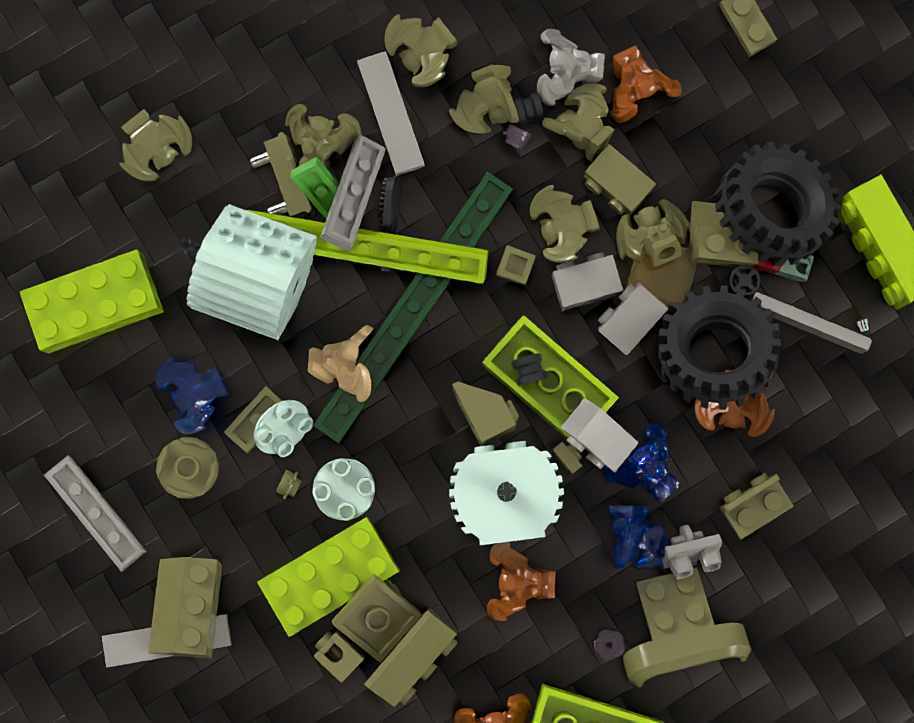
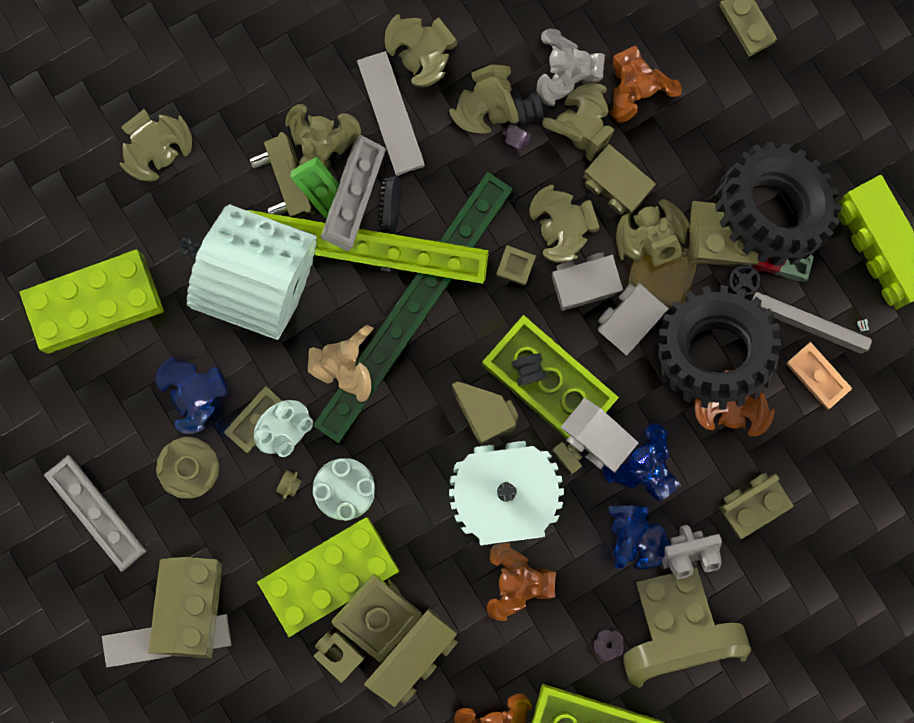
none -> light nougat plate [785,342,852,410]

